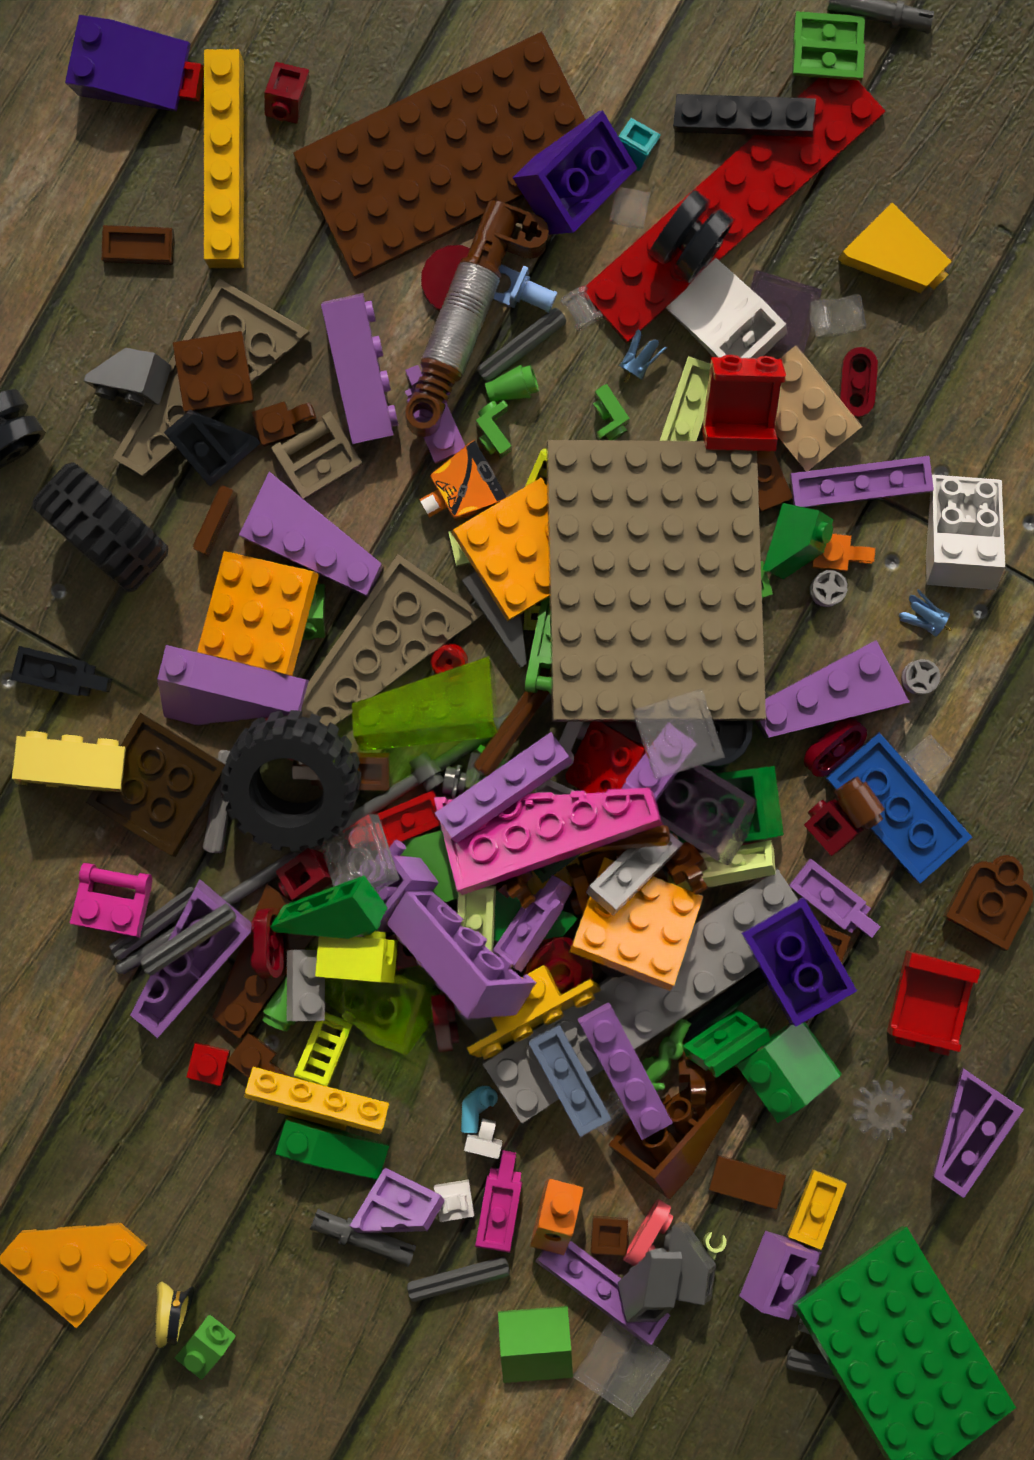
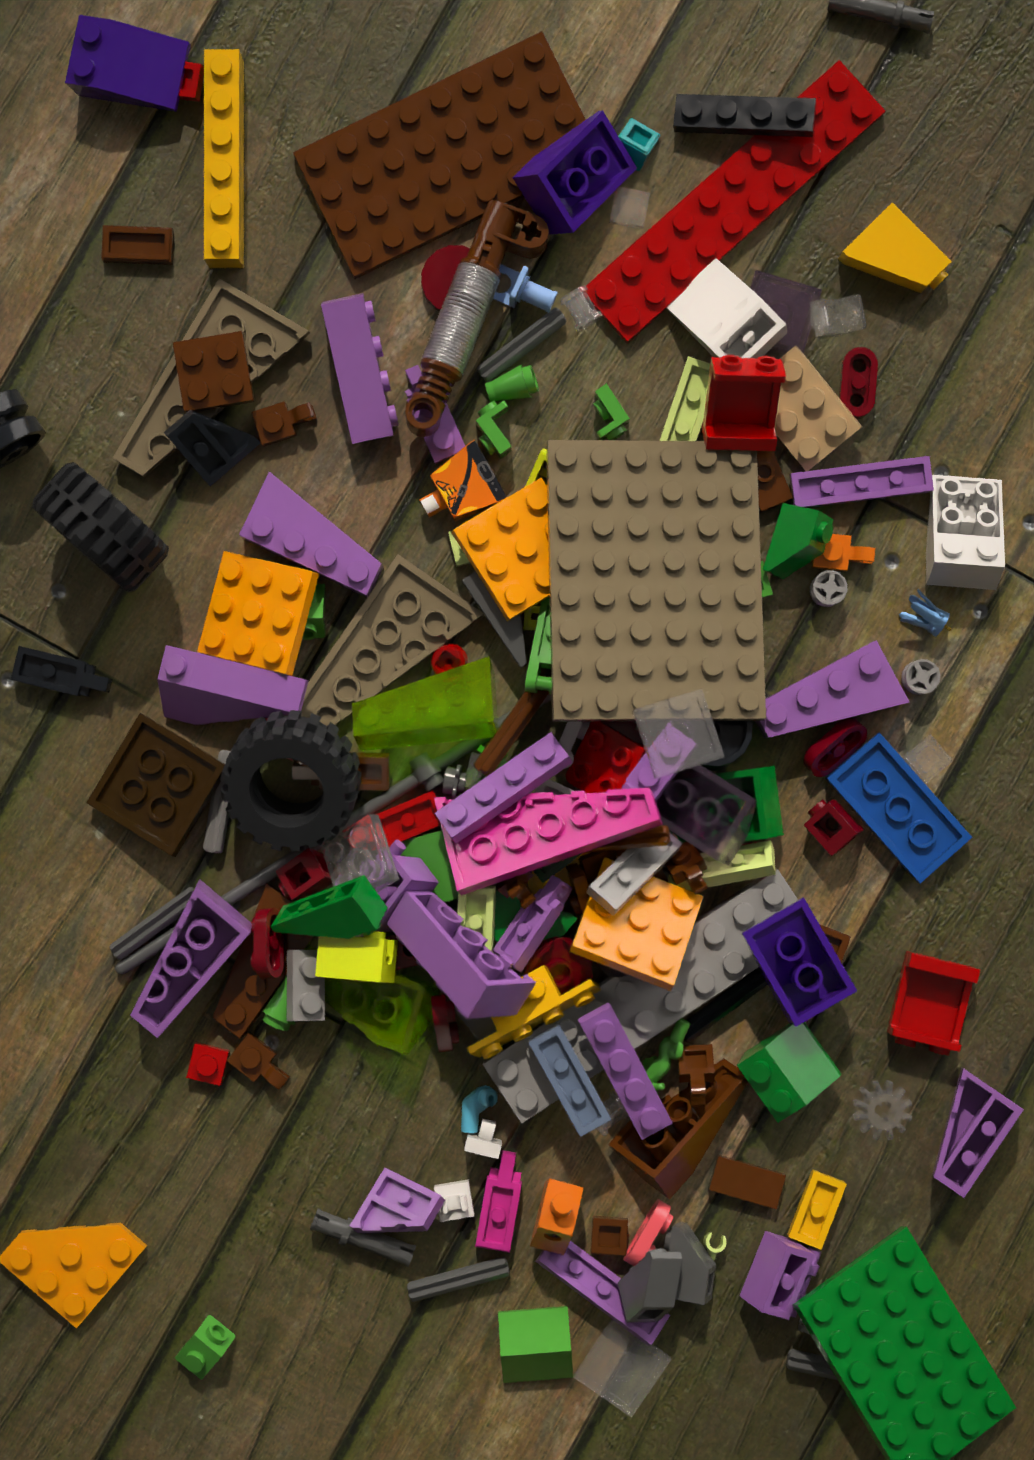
light yellow wedge [12,731,126,792] -> none
dark pink plate [70,863,153,938] -> none
dark grey slope [84,348,172,407] -> none
dark grey axle [140,904,236,975] -> none
piece [155,1282,194,1348] -> none
reddish brown tile [192,485,237,557] -> none
yellow bracket [244,1067,389,1134] -> none
dark red bracket [264,62,309,123] -> none
dark tan plate [271,411,363,500] -> none
green slope [275,1116,390,1179] -> none
neon yellow slope [294,1012,353,1087] -> none
flat silver piece [619,329,667,383] -> none
black wheel [649,190,735,283] -> none
green plate [683,1009,771,1078] -> none
medium lavender hinge [789,859,880,938] -> none
bright green slope [792,11,865,81] -> none
reddish brown brick [835,776,885,830] -> none
reddish brown plate [943,855,1033,951] -> none

